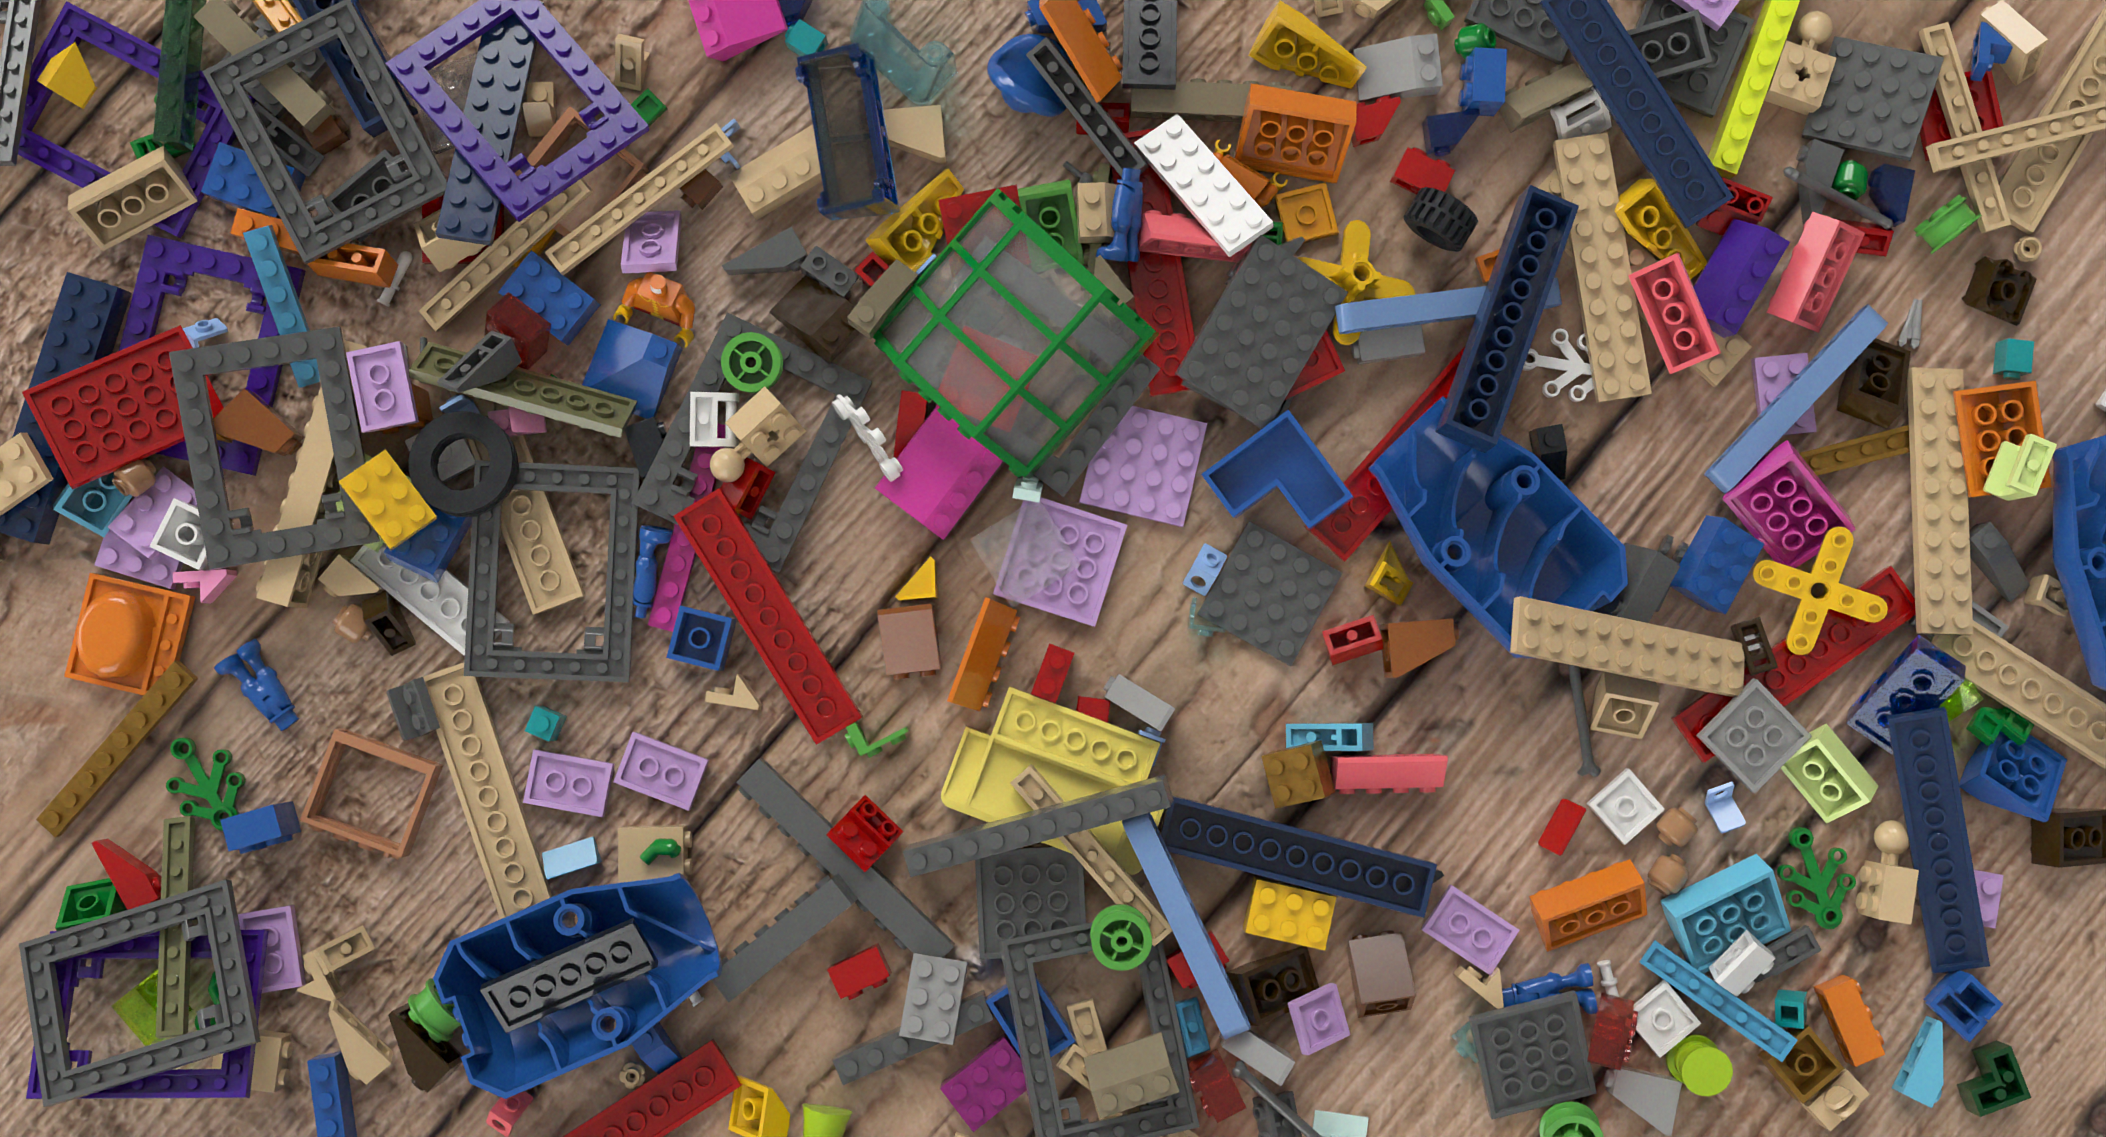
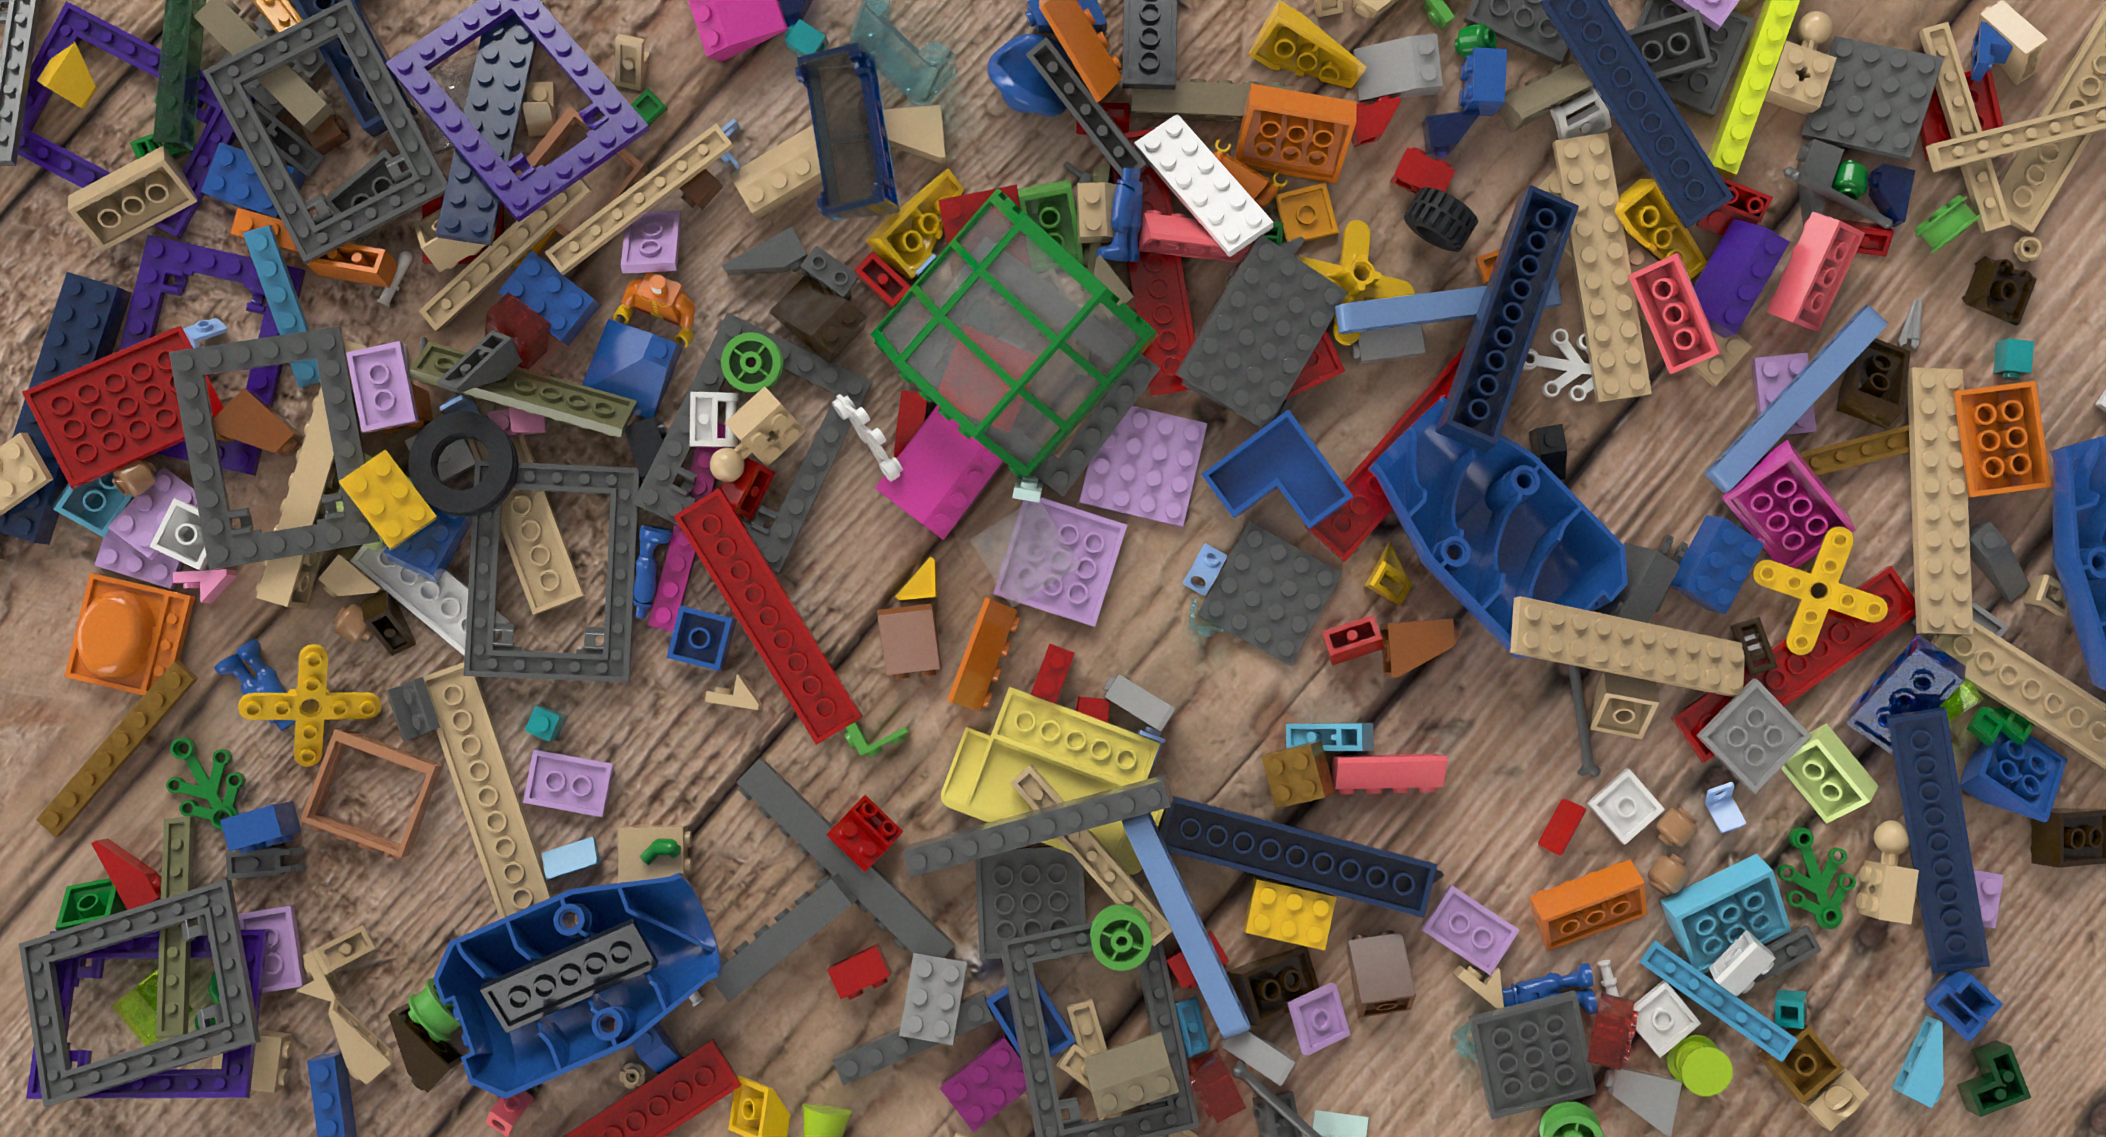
lavender plate [614,732,709,811] -> none
dark tan slope [847,259,918,340] -> none
orange brick [1814,975,1885,1067] -> none
yellowish green panel [1983,434,2057,501] -> none
none -> dark grey hinge [226,847,306,879]
none -> yellow piece [238,644,381,767]

